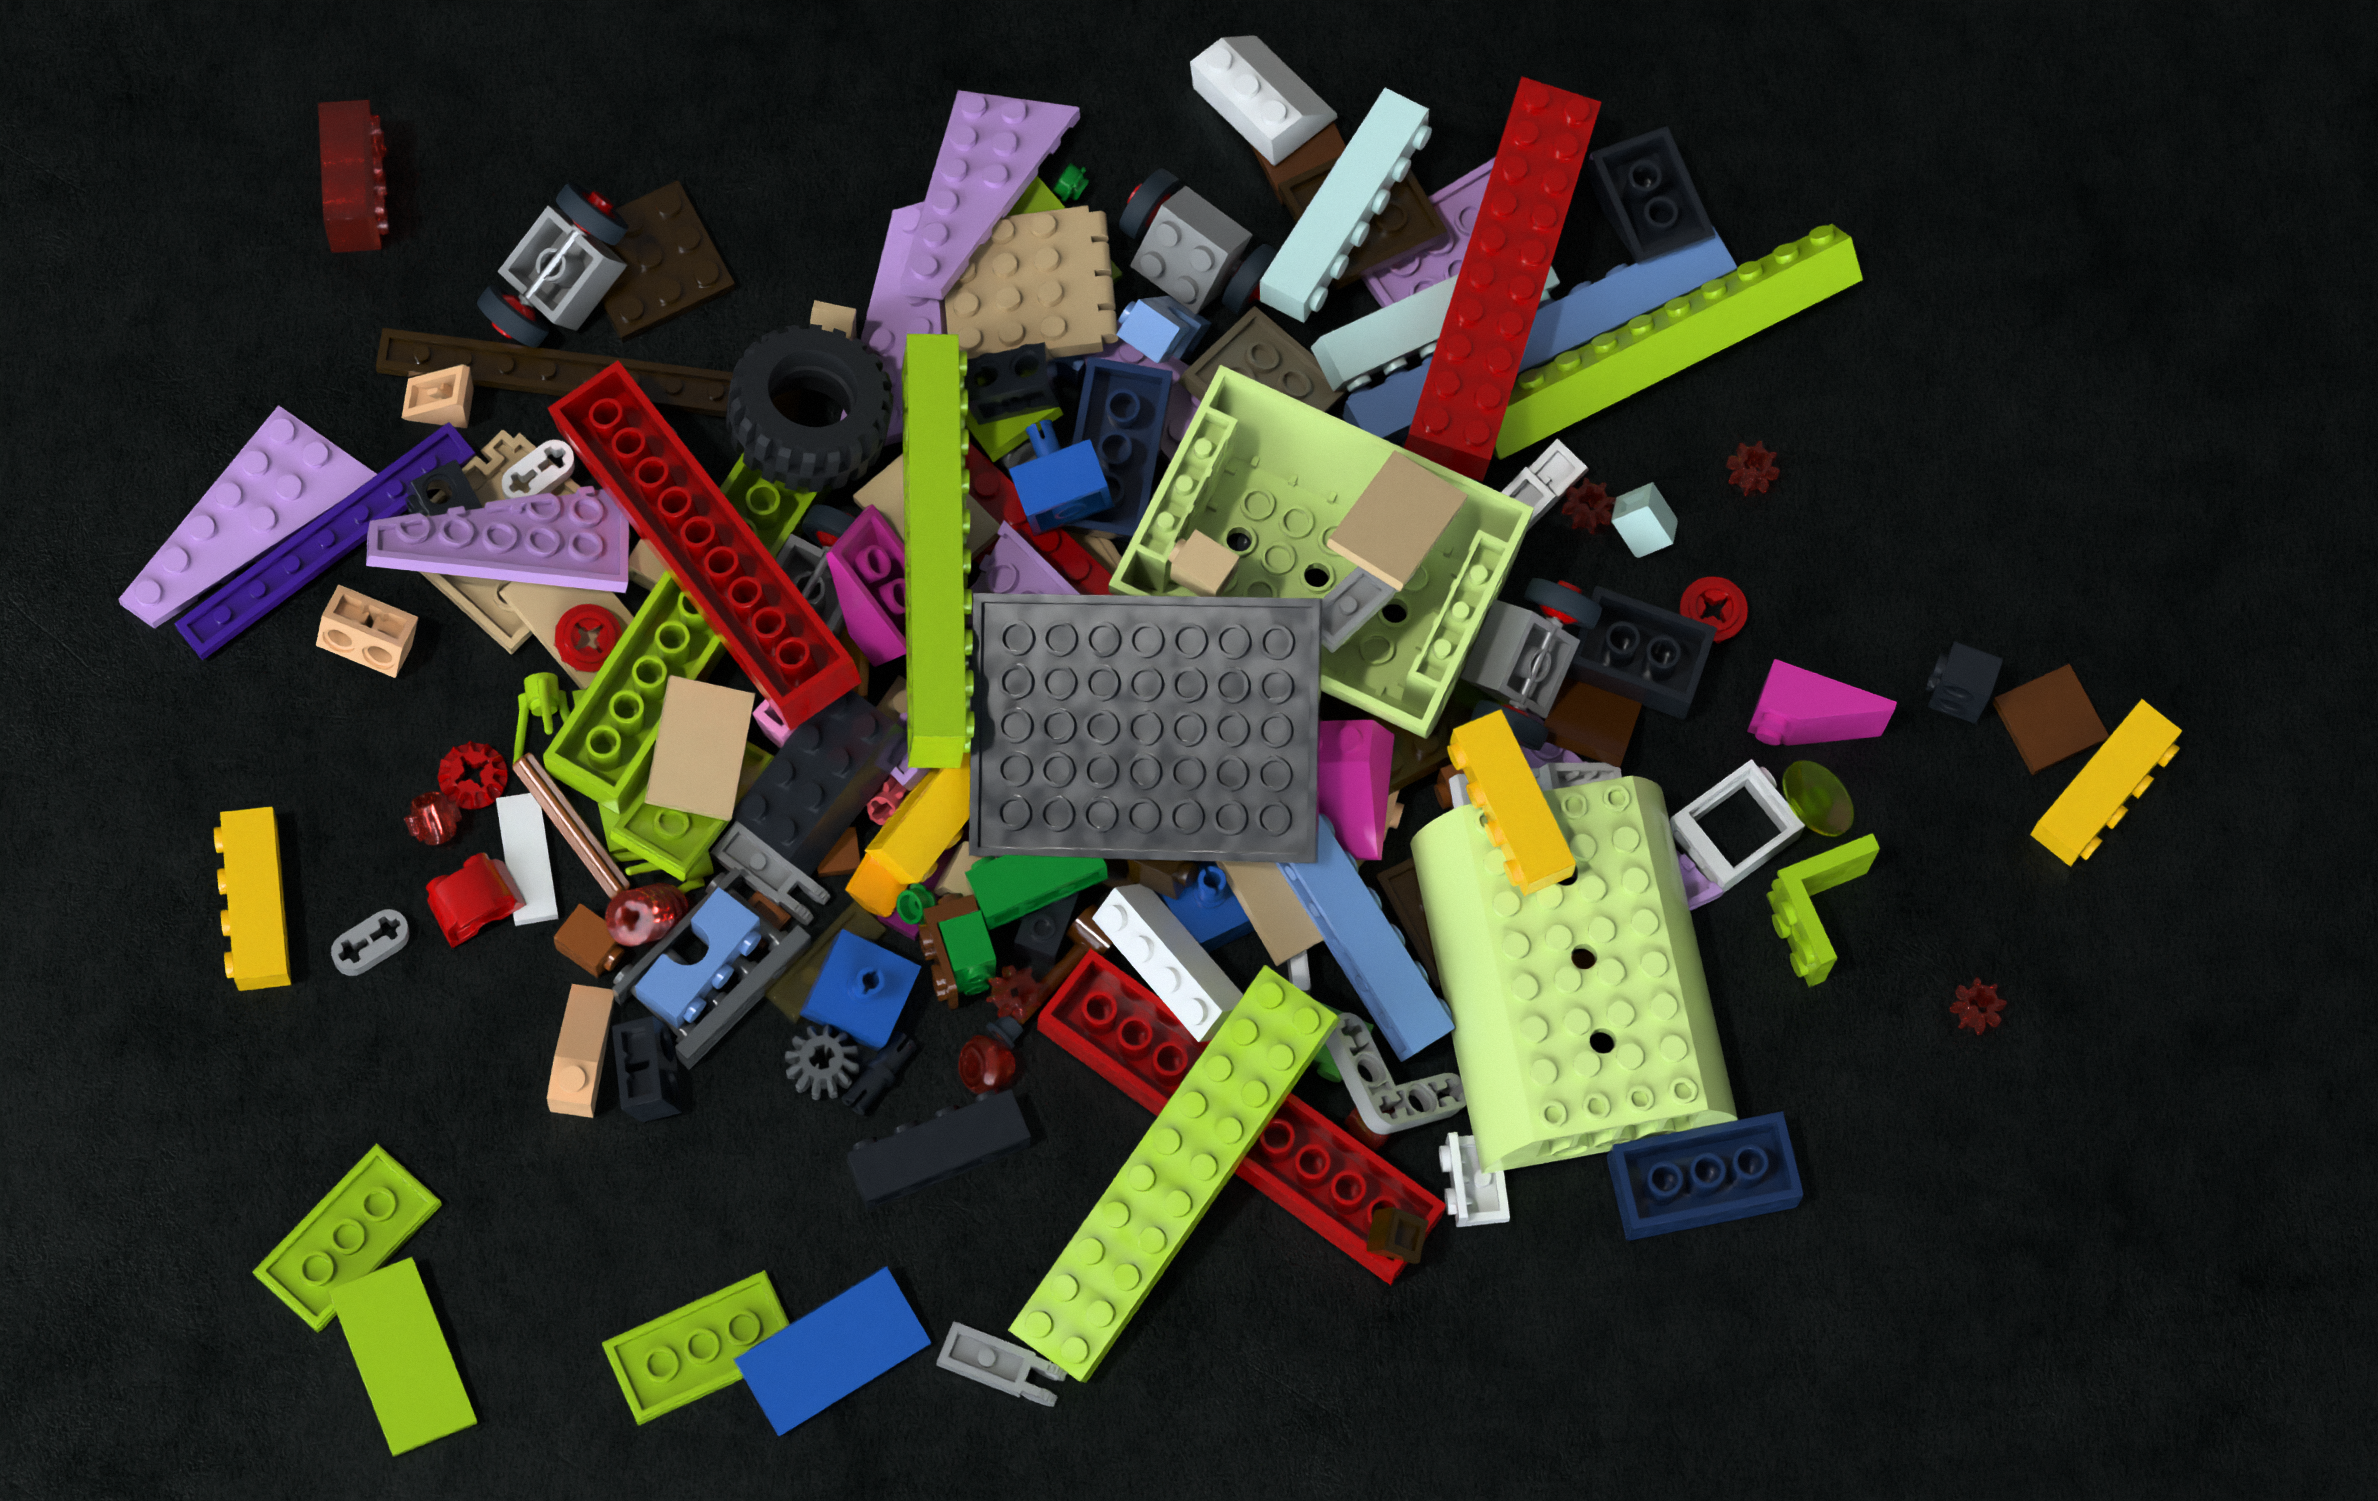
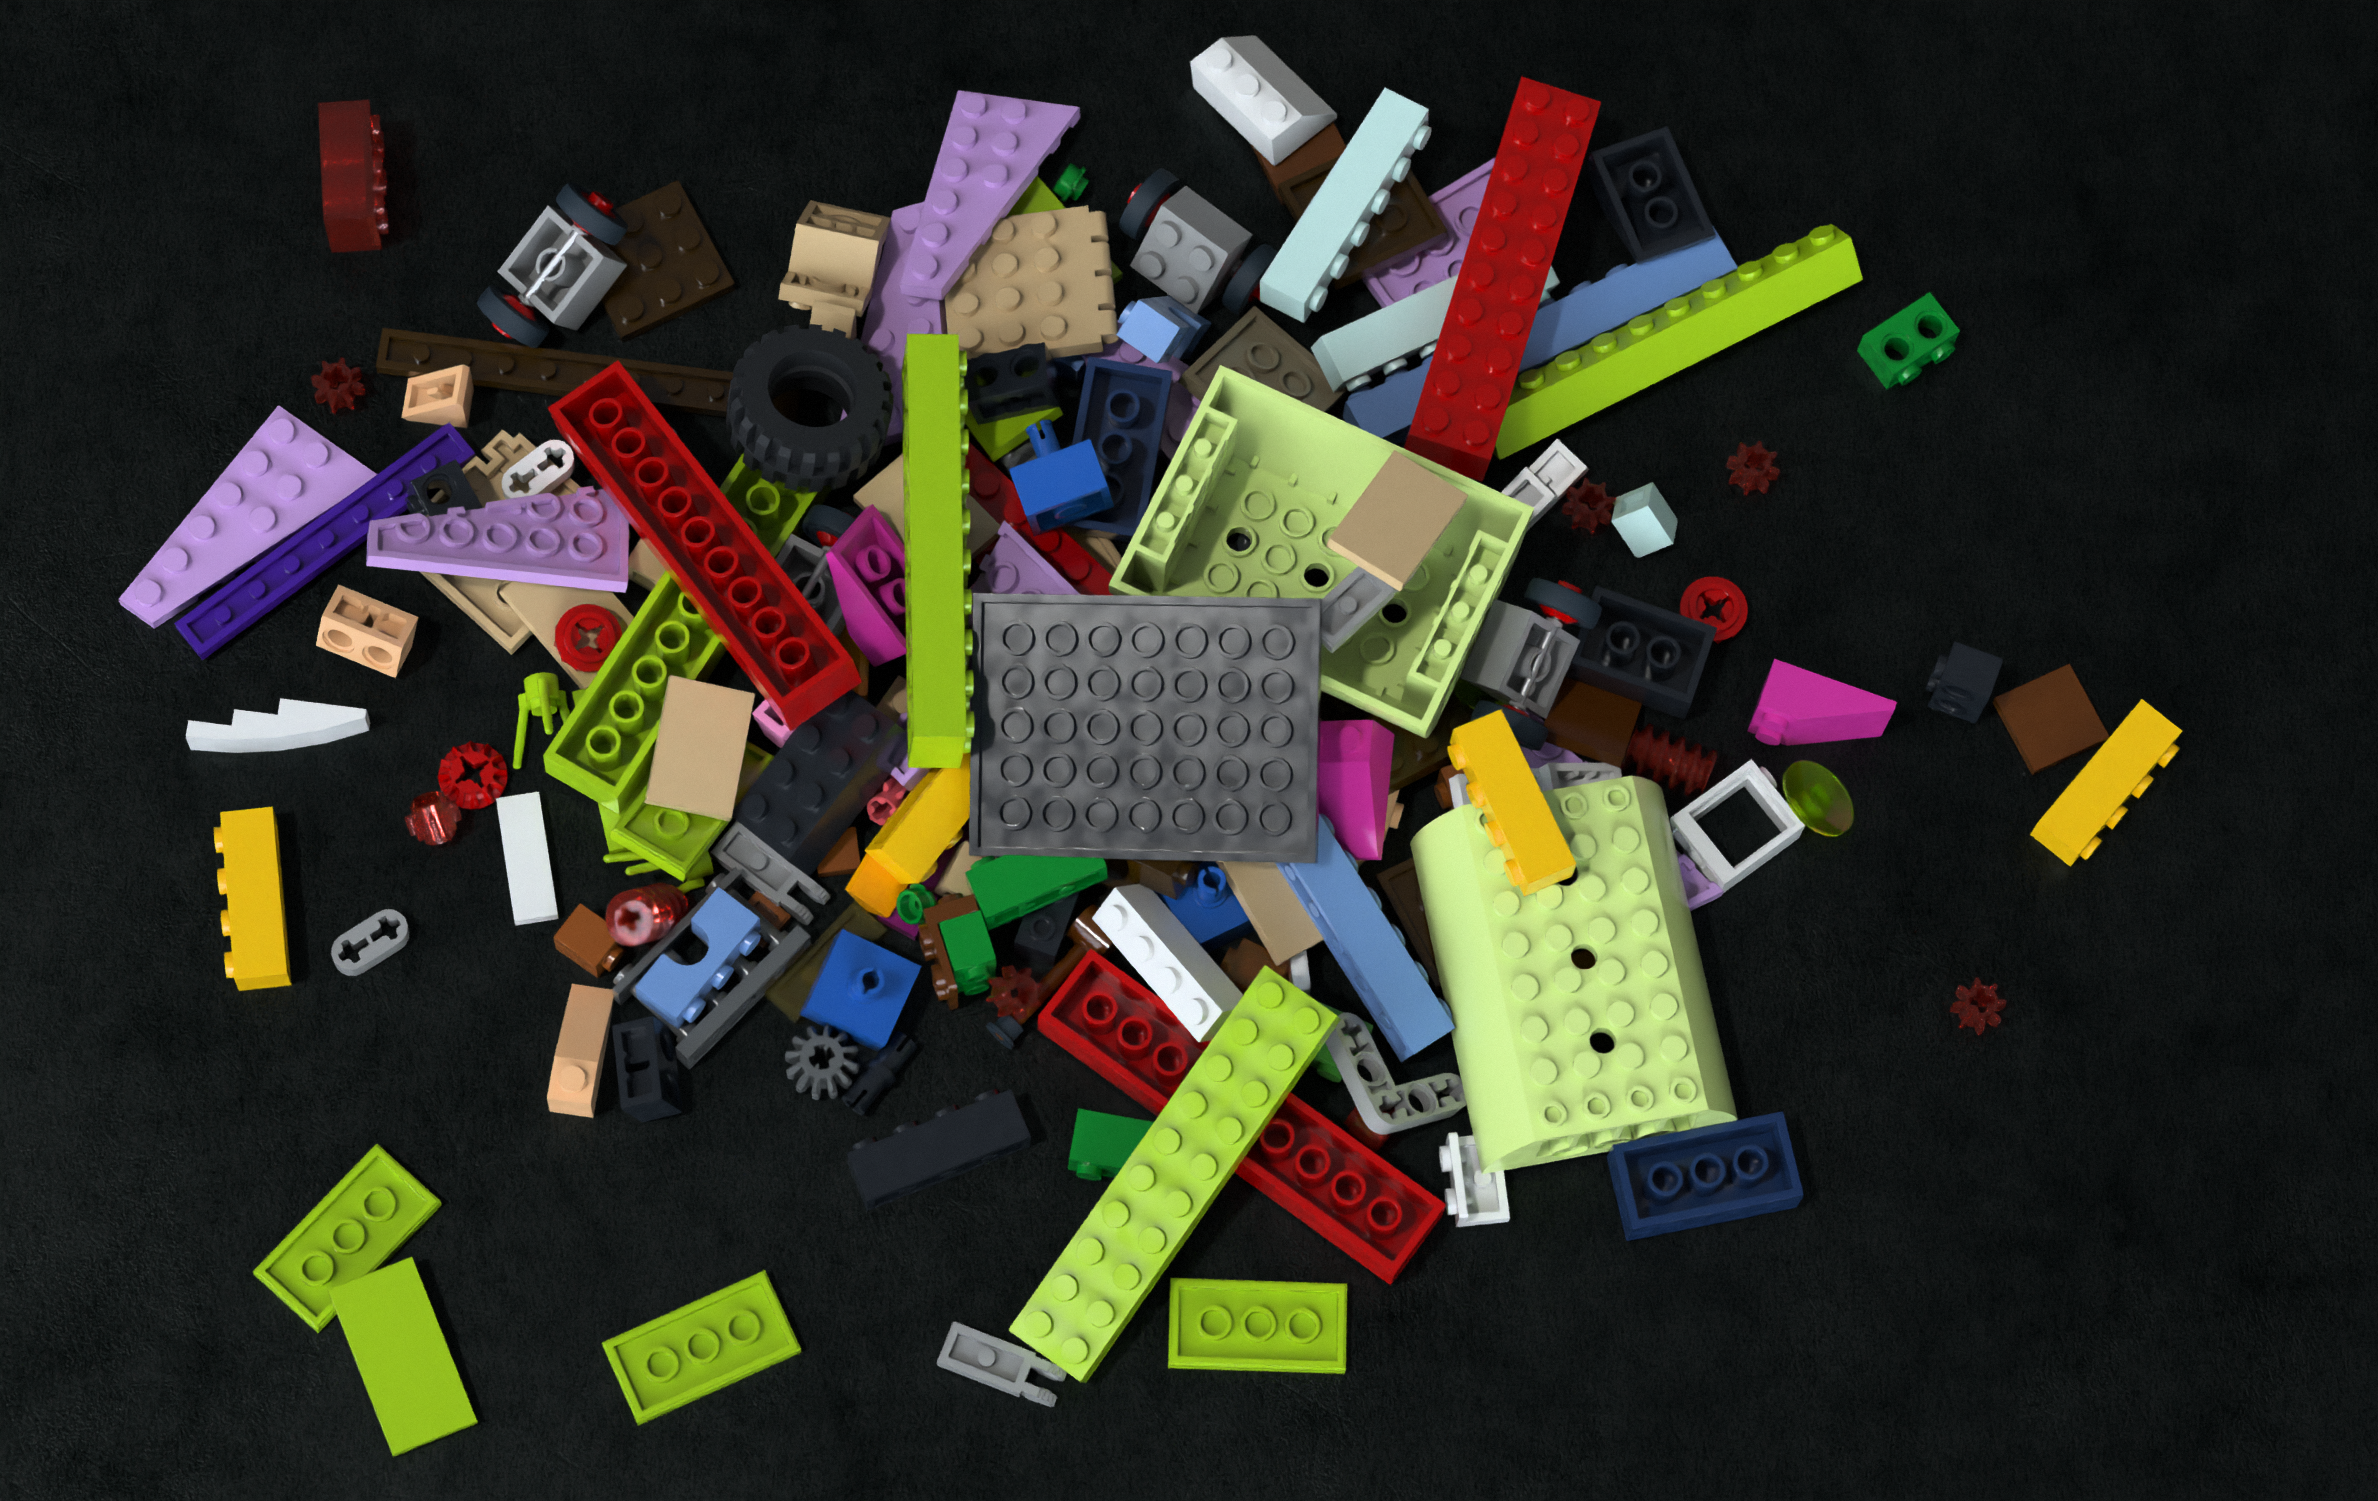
red cylinder [426,853,527,949] -> none
axle [512,753,631,899] -> none
blue tile [733,1266,931,1436] -> none
clear red cone [959,1035,1015,1095] -> none
tan brick [1168,529,1240,597] -> none
dark brown slope [1366,1207,1428,1264] -> none
lime bracket [1766,833,1880,987] -> none
none -> white slope [185,698,370,753]
none -> clear red gear [311,357,365,413]
none -> tan bracket [778,200,891,317]
none -> green brick [1068,1109,1154,1181]
none -> lime tile [1168,1278,1347,1374]
none -> clear orange brick [1220,938,1290,995]
none -> clear red piece [1621,723,1718,797]
none -> green brick [1857,292,1960,389]

